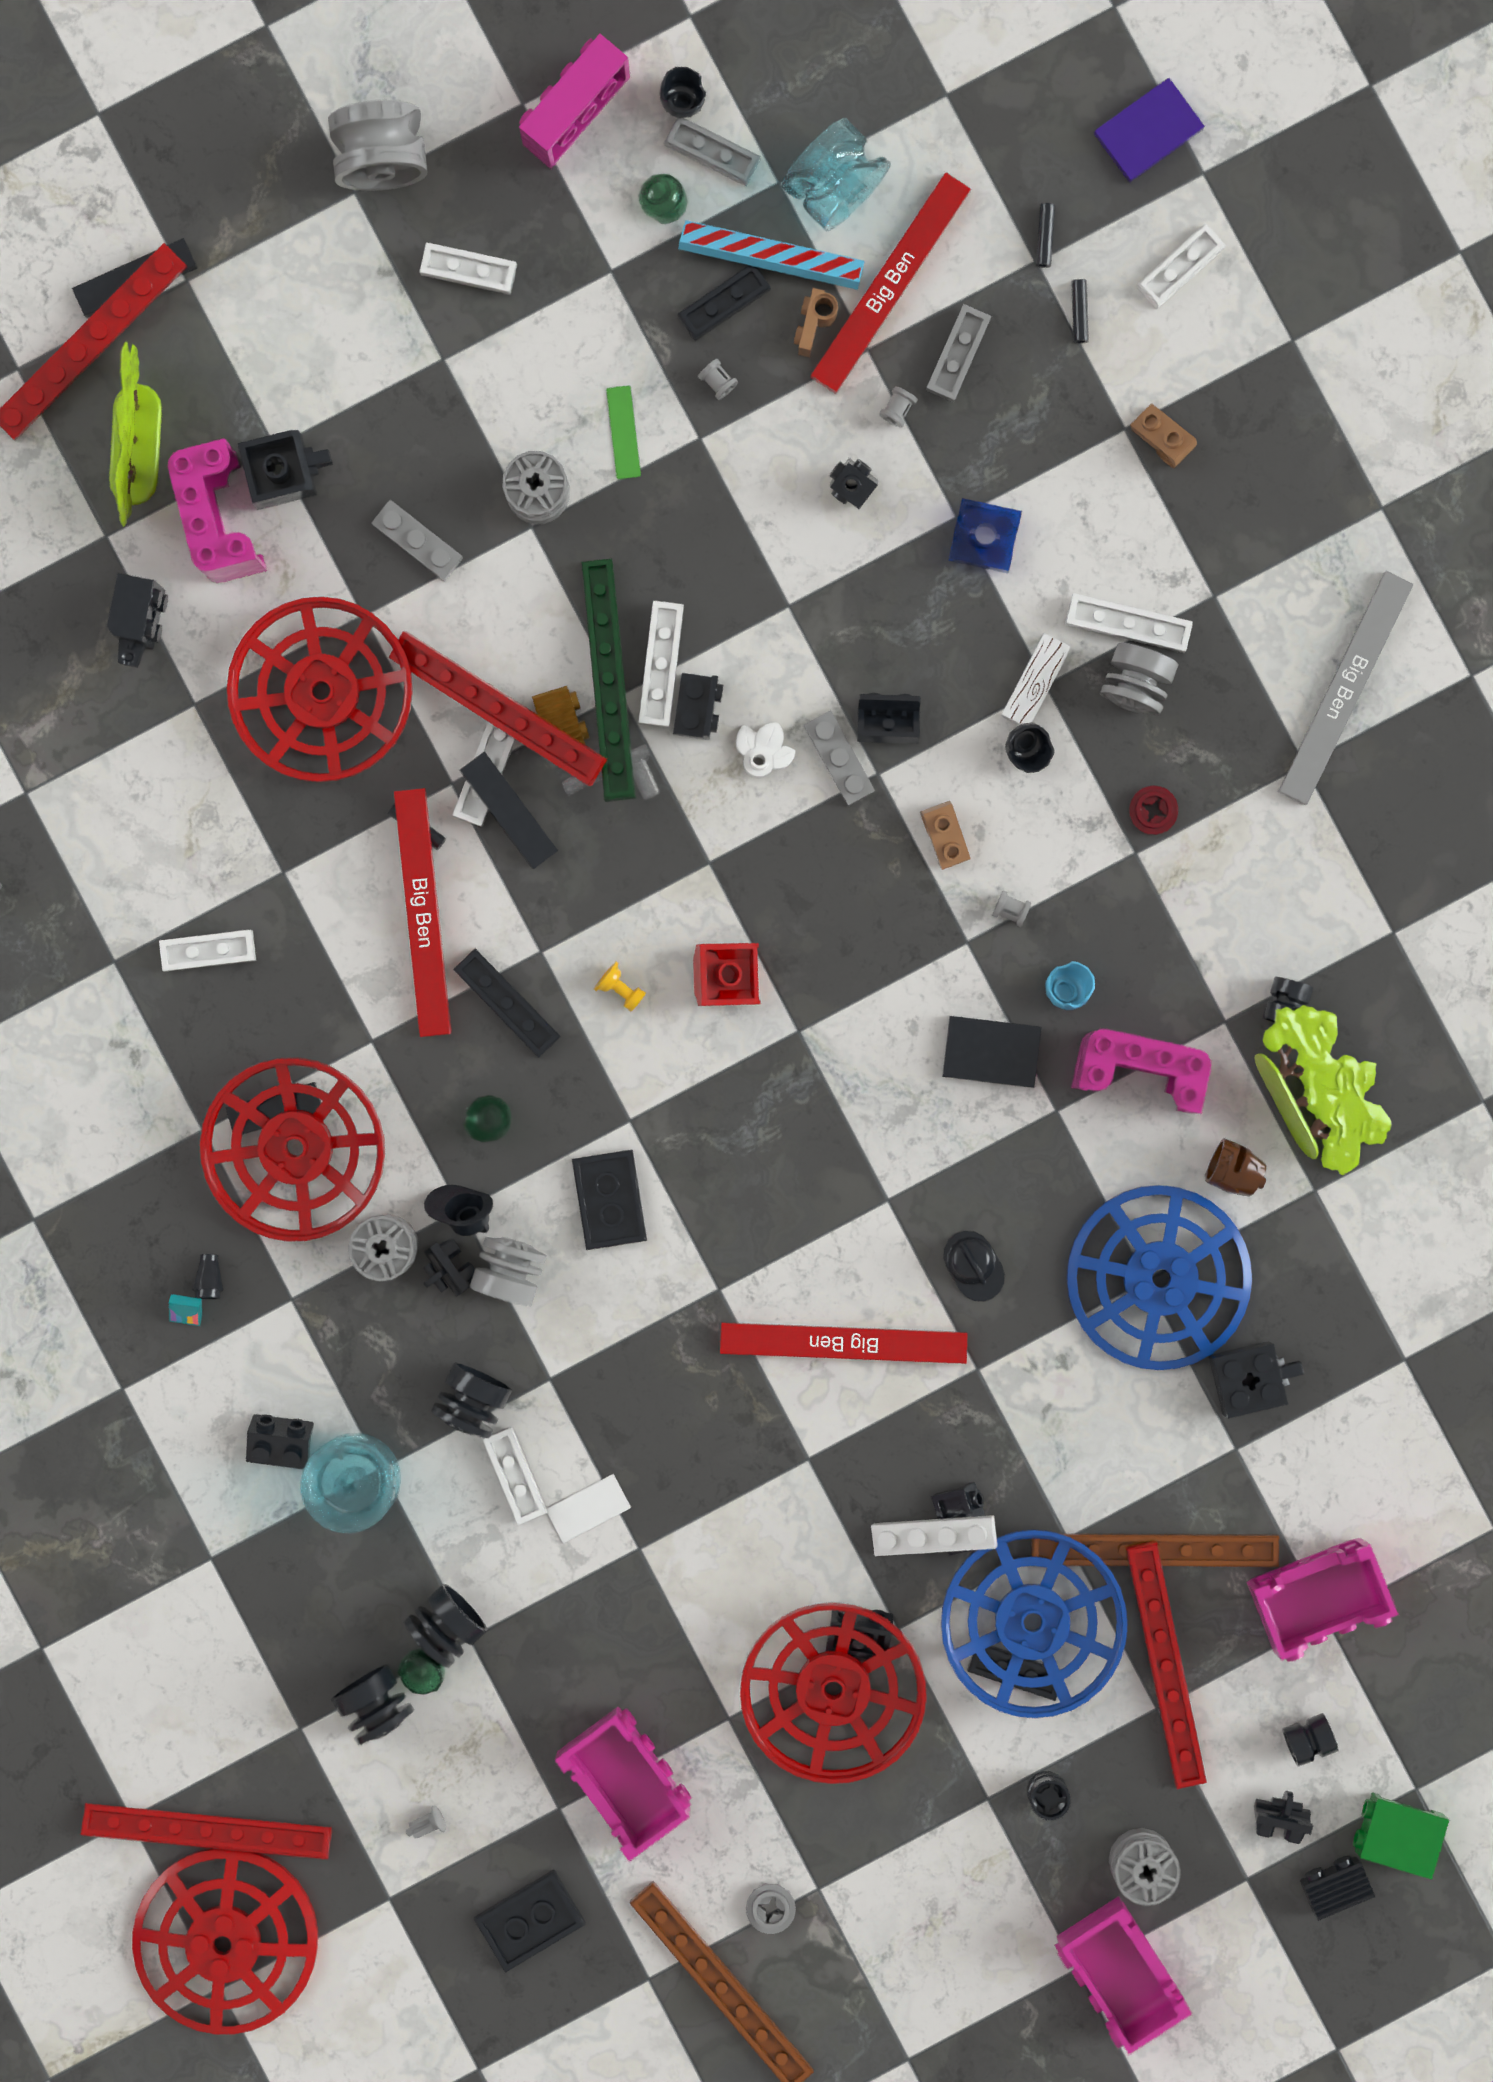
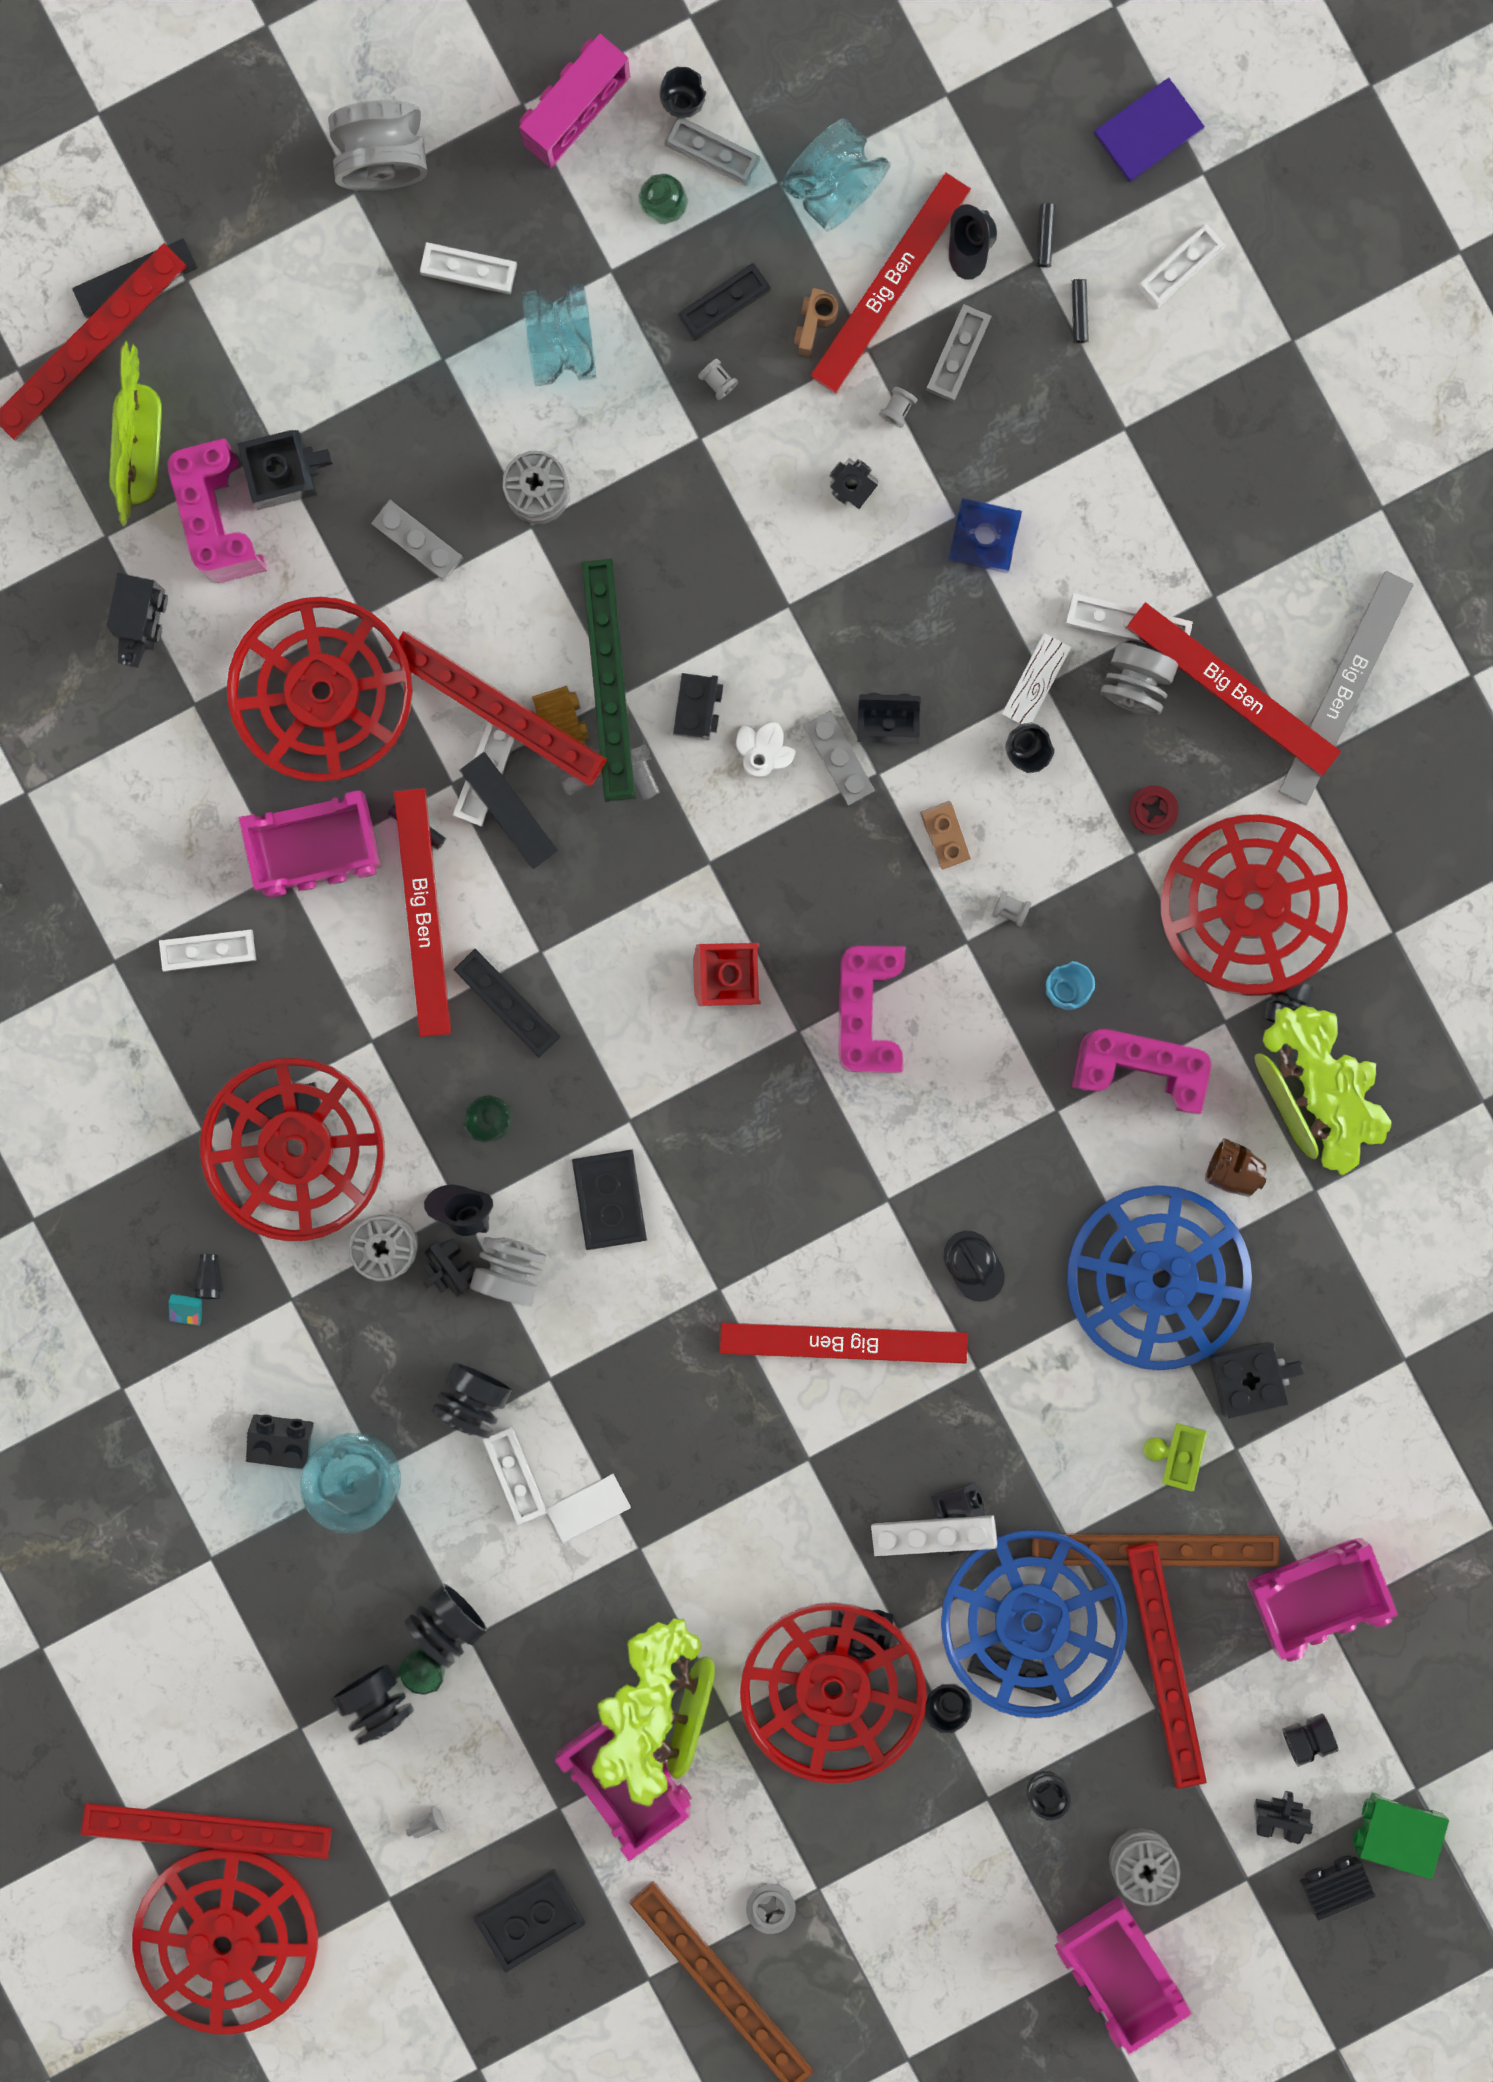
yellow piece [593,961,646,1012] -> none
bright green sticker [606,385,641,479] -> none
white plate [638,601,684,728] -> none
medium azure tile [679,220,865,290] -> none
black tile [942,1016,1042,1088] -> none
medium nougat plate [1130,403,1197,468] -> none
none -> dark pink windscreen [238,790,382,898]
none -> clear light blue piece [523,284,597,386]
none -> lime plant [593,1618,715,1806]
none -> dark pink windscreen [838,946,905,1073]
none -> black hair [924,1684,972,1733]
none -> black piece [949,204,997,280]
none -> red tile [1125,602,1341,777]
none -> lime plate [1143,1423,1208,1492]
none -> red dish [1161,814,1348,996]

